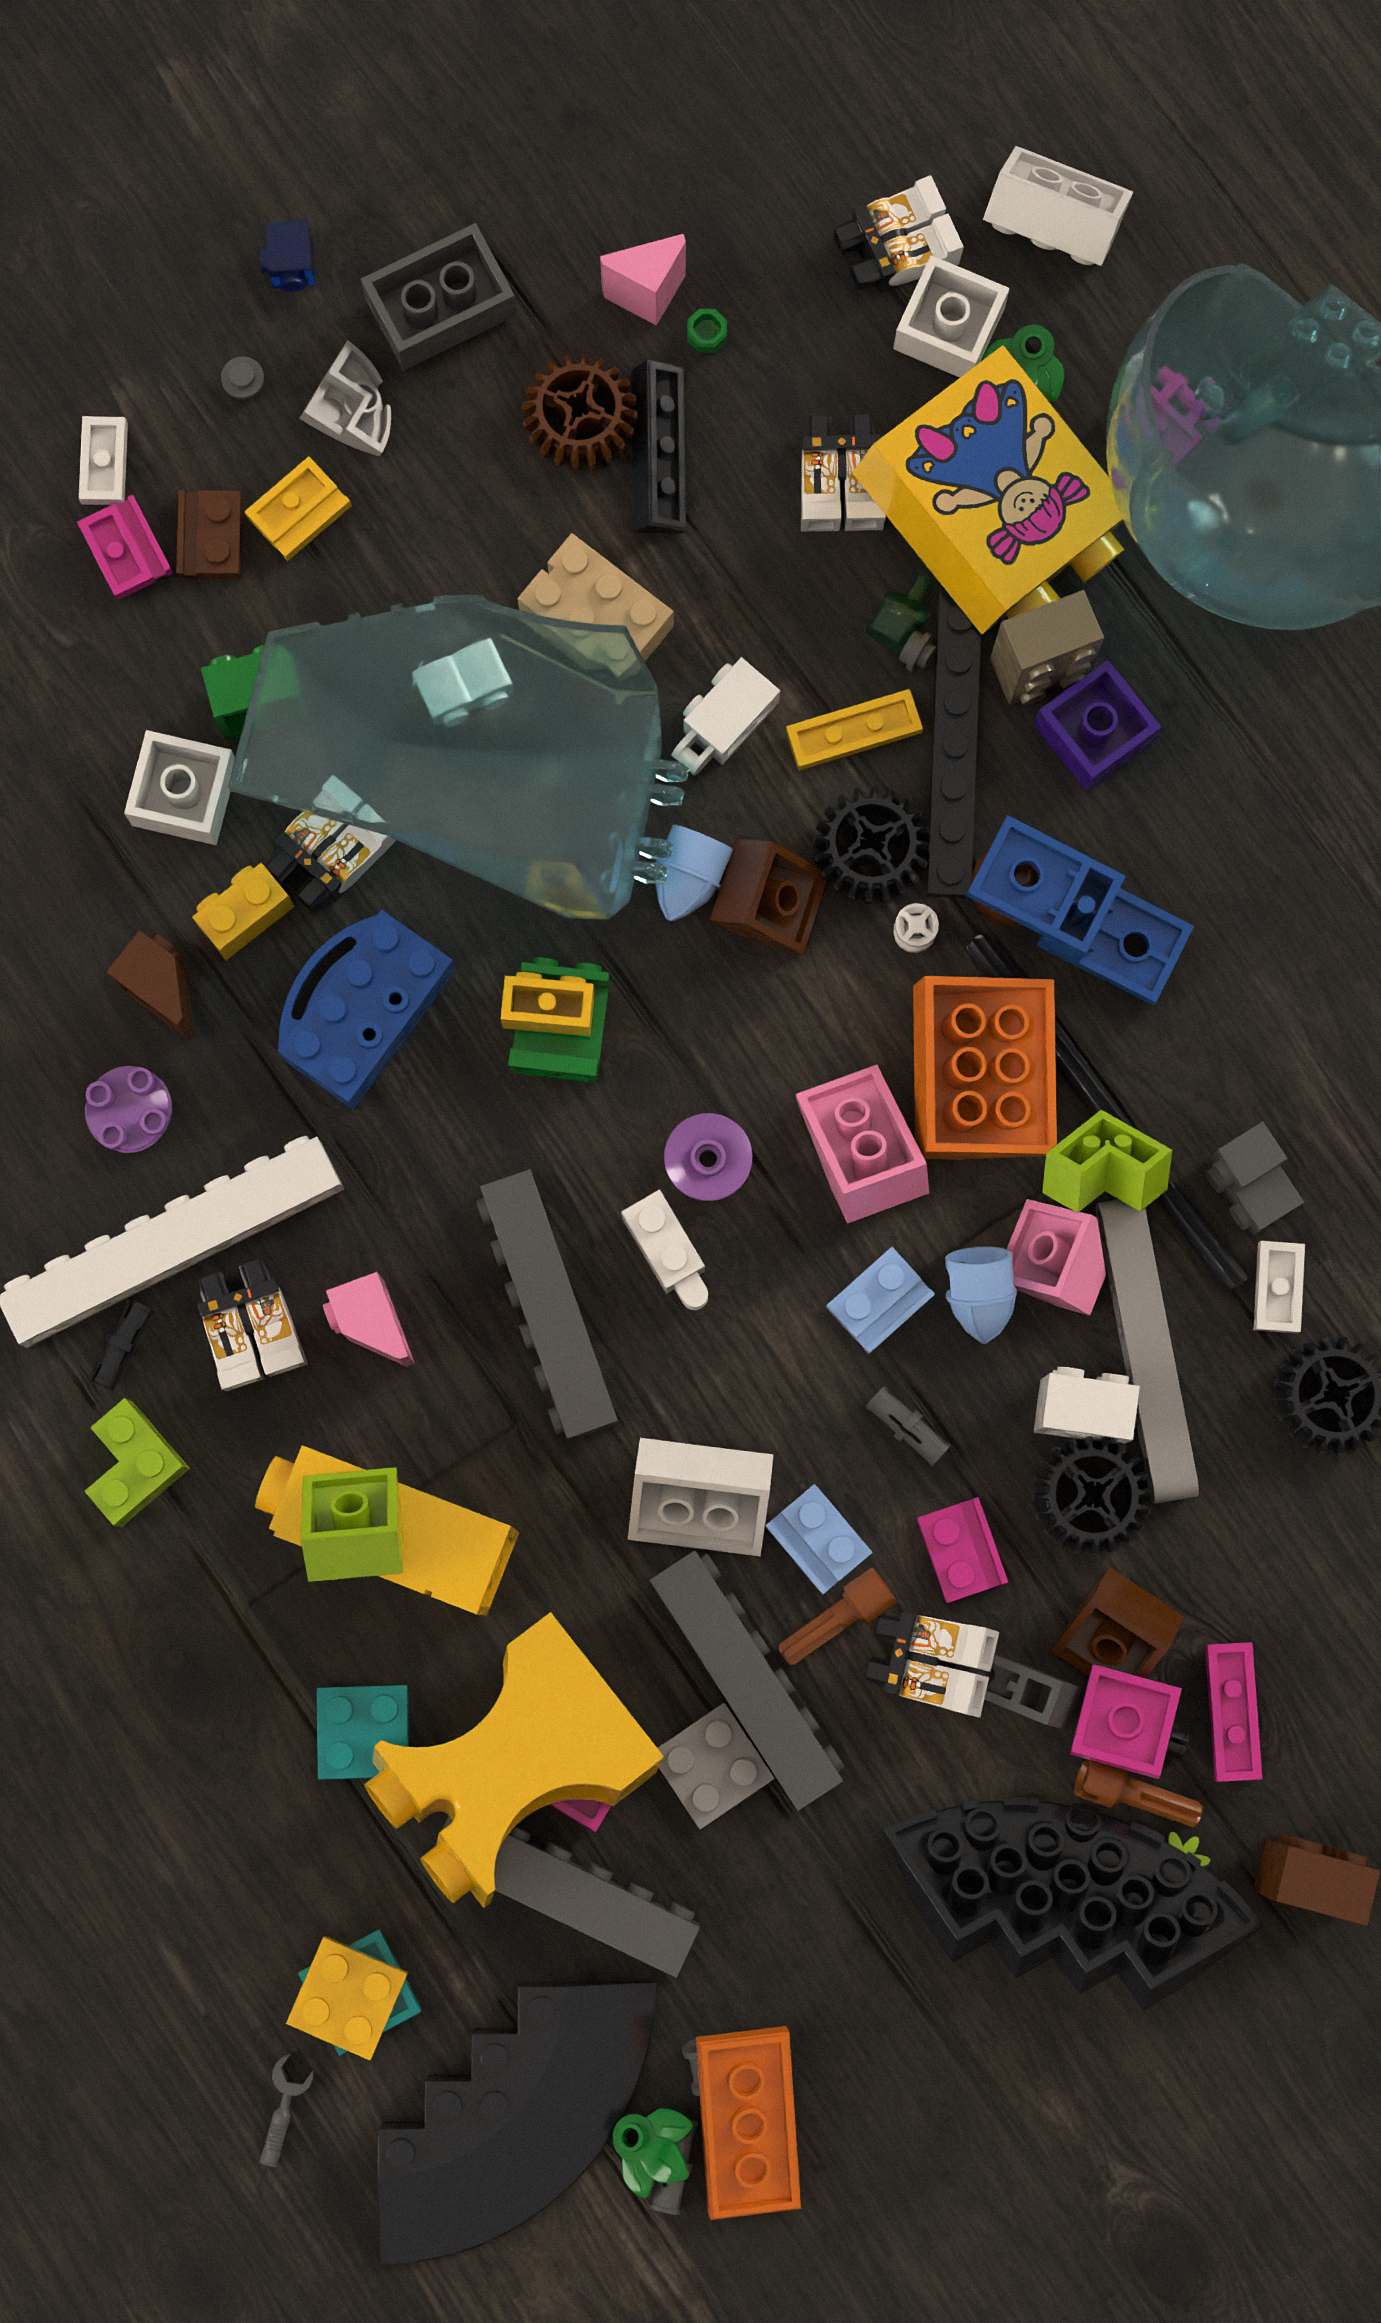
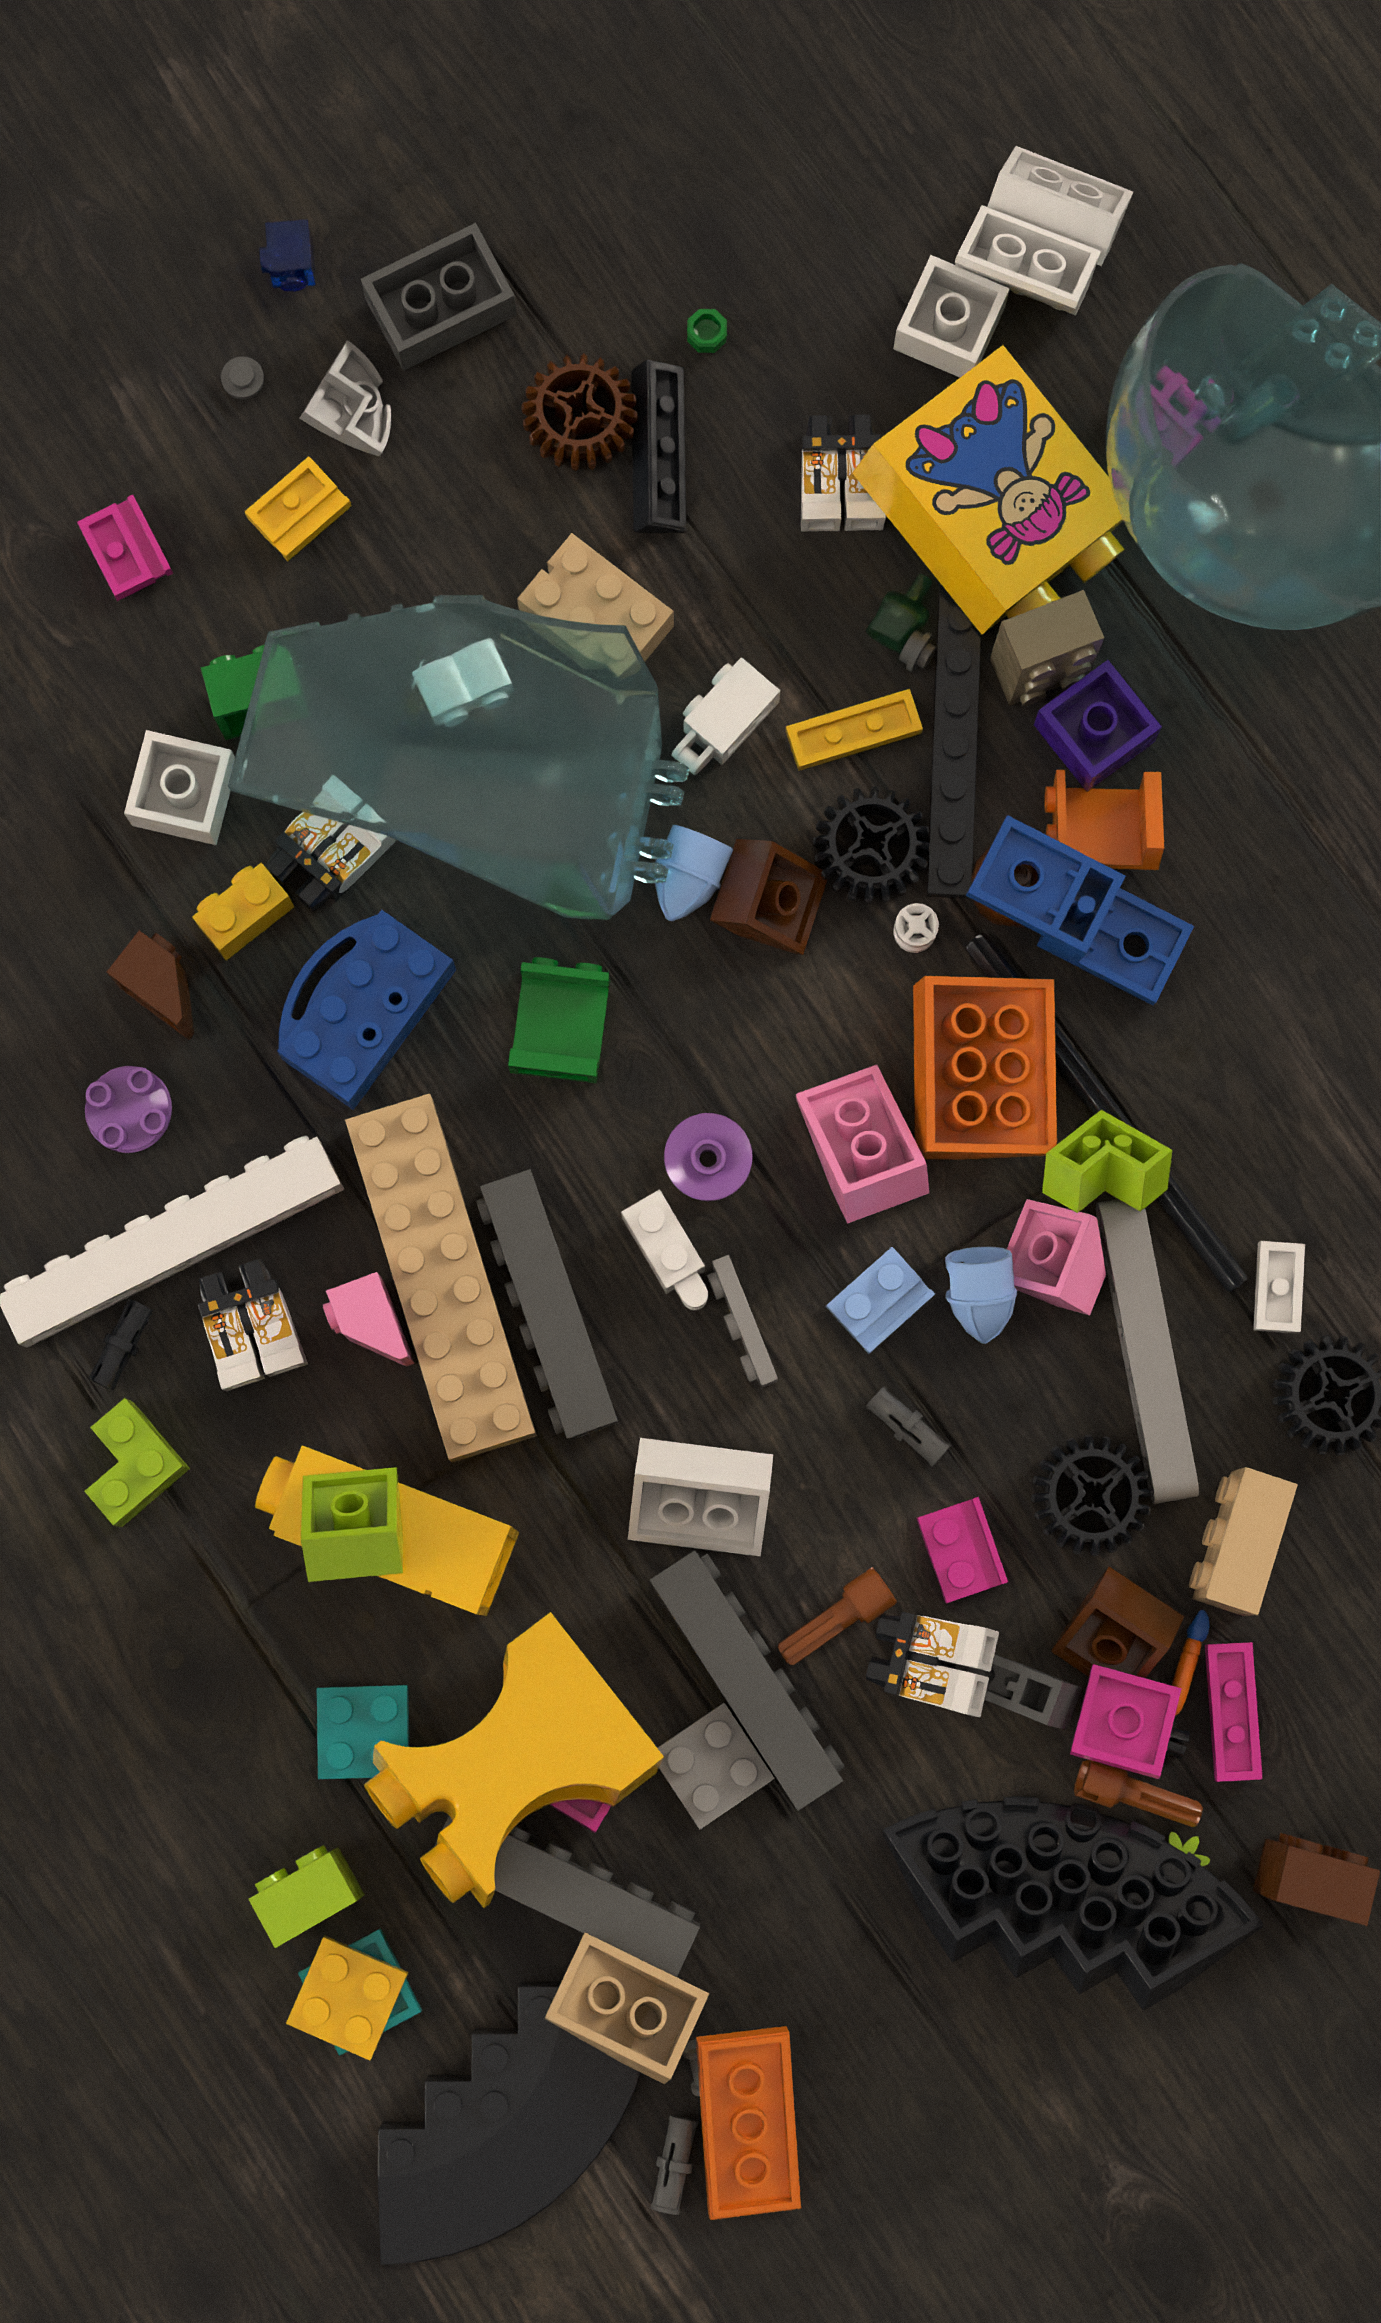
white plate [79,416,128,505] -> none
reddish brown plate [176,490,243,579] -> none
dark grey piece [259,2052,315,2167] -> none
yellow brick [501,972,595,1037] -> none
bright pink slope [600,234,686,326] -> none
green plate [612,2108,694,2198] -> none
light blue plate [765,1484,873,1595] -> none
hips [833,175,964,293] -> none
green plate [982,324,1064,403] -> none
white brick [1034,1367,1140,1445] -> none
dark grey brick [1205,1121,1304,1236] -> none
none -> lime brick [249,1845,365,1948]
none -> tan brick [345,1093,537,1463]
none -> tan slope [544,1933,709,2084]
none -> light grey plate [707,1255,778,1389]
none -> white slope [955,205,1101,315]
none -> orange panel [1045,770,1164,870]
none -> orange piece [1171,1610,1209,1716]
none -> tan brick [1189,1467,1298,1616]

